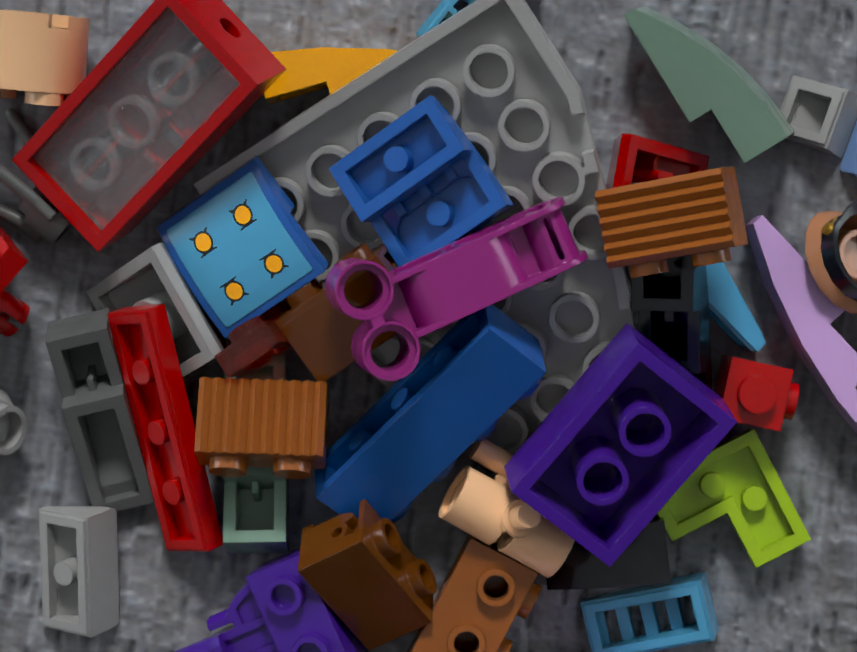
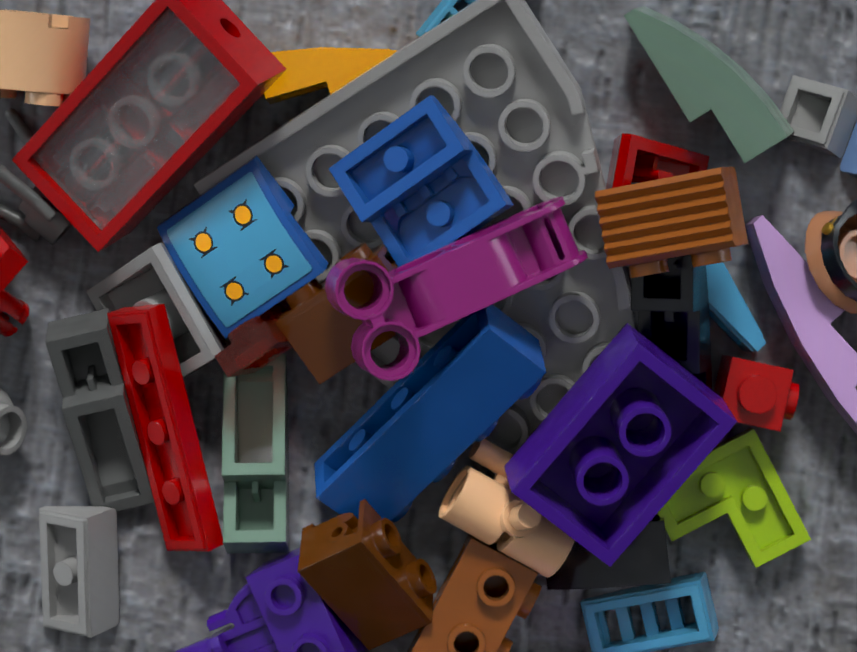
dark orange brick [194,376,330,479] -> none

